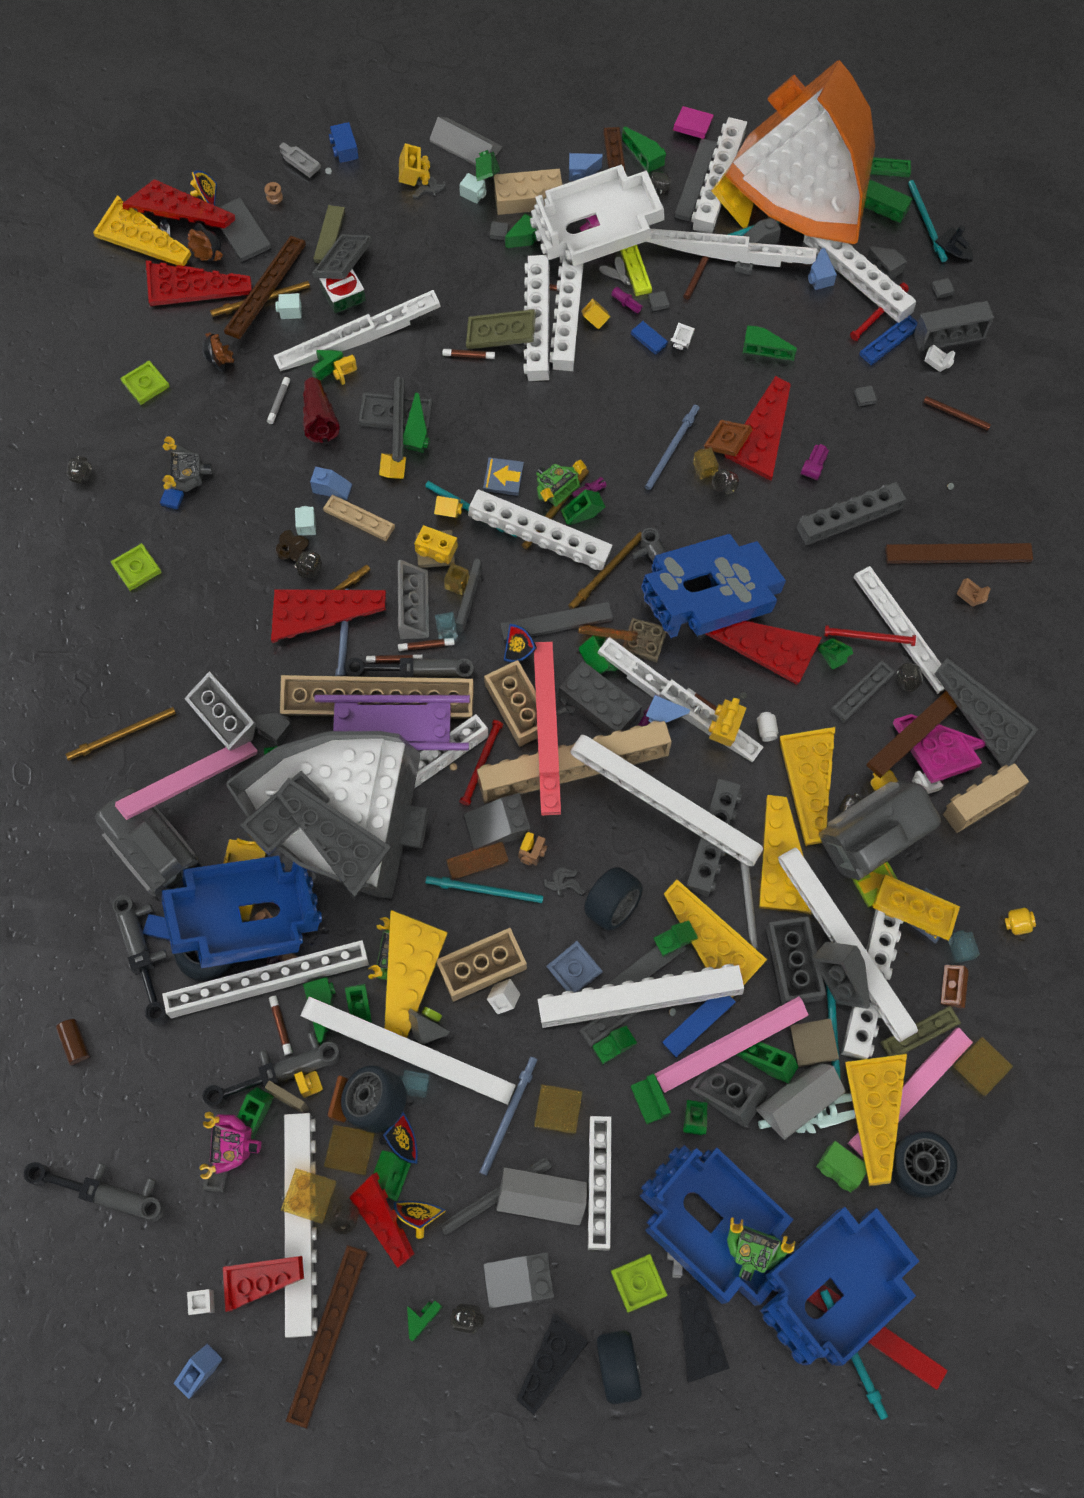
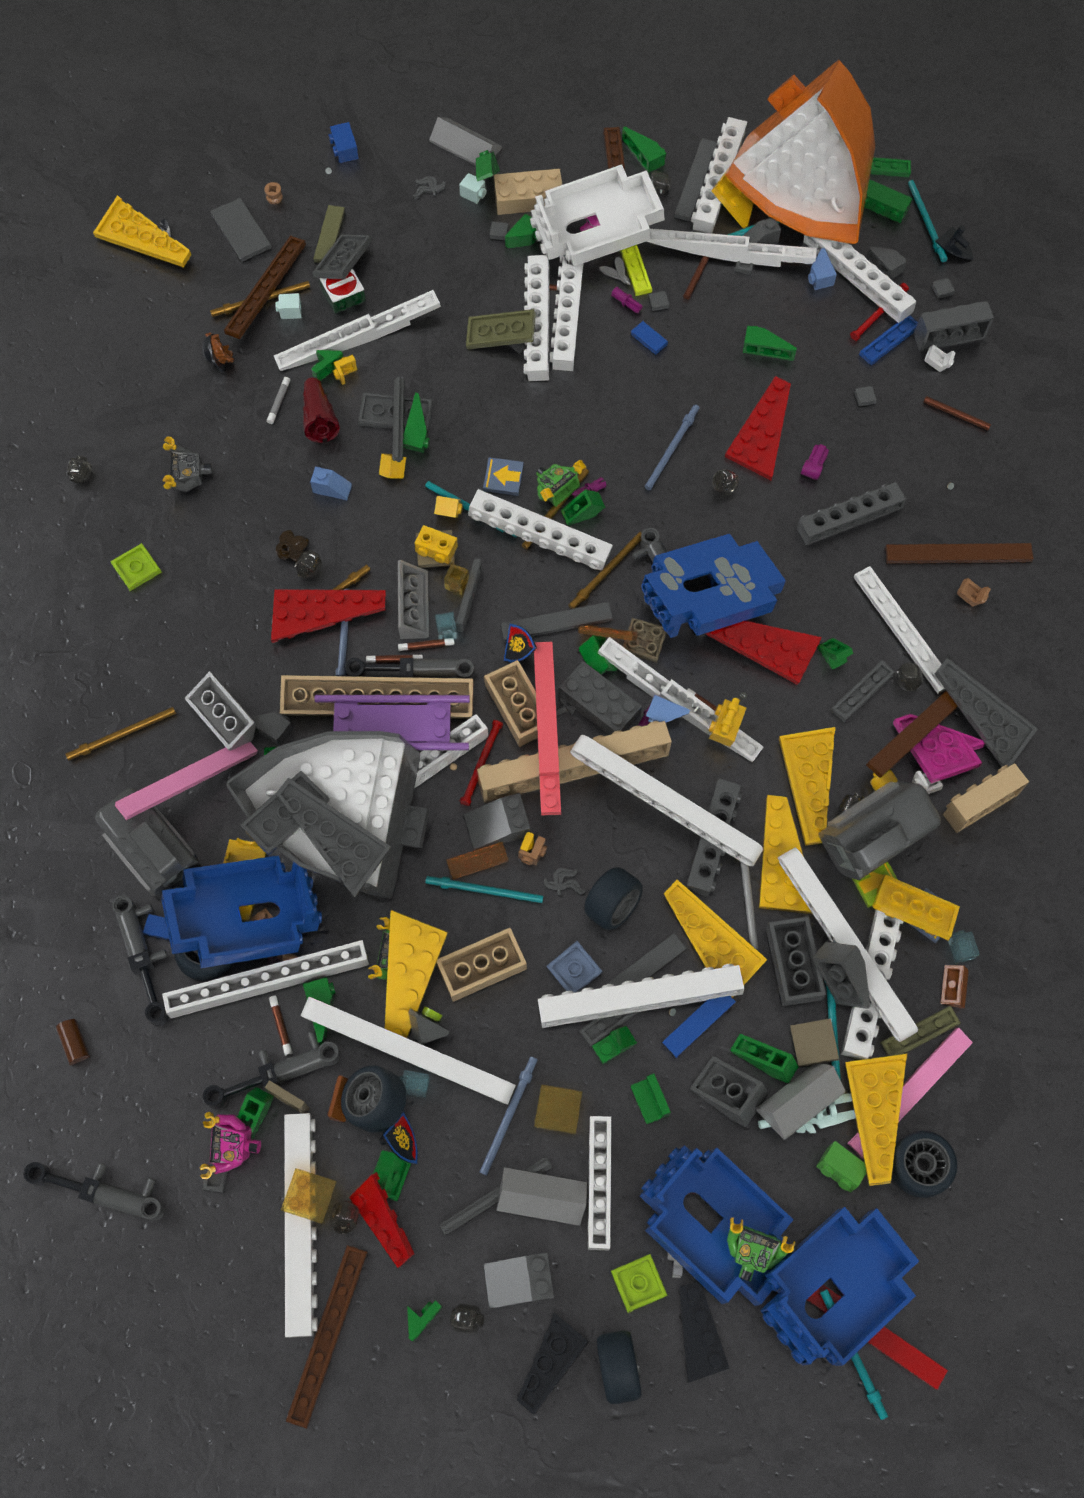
lime tile [120,360,170,405] -> none
red wing [122,179,235,228] -> none
red wing [146,260,252,306] -> none
blue tile [160,488,184,510] -> none
medium blue slope [174,1344,222,1399] -> none
dark orange hair [187,223,223,261] -> none
white panel [187,1289,215,1315] -> none
shield [190,170,217,206] -> none
red wing [223,1256,304,1312] -> none
light grey hinge [279,142,321,178] -> none
yellow bracket [294,1071,323,1098] -> none
light aqua brick [295,506,316,536] -> none
tan tile [323,495,395,541] -> none
clear yellow tile [324,1125,375,1176] -> none
green slope [345,984,372,1023] -> none
shield [393,1201,446,1239] -> none
yellow brick [399,143,430,186] -> none
copper bar [443,349,495,359] -> none
white panel [487,979,520,1014] -> none
medium blue slope [569,153,603,181] -> none
yellow panel [581,298,610,329] -> none
green slope [653,921,698,957] -> none
bright pink tile [655,997,808,1093] -> none
white bracket [670,323,695,350] -> none
dark pink tile [673,106,714,139] -> none
green slope [683,1100,707,1135] -> none
clear yellow brick [693,448,719,479] -> none
dark orange tile [704,420,752,457] -> none
white brick [757,712,779,742] -> none
red bar [824,625,916,646] -> none
clear yellow tile [954,1037,1013,1096] -> none
yellow head [1004,908,1036,935] -> none

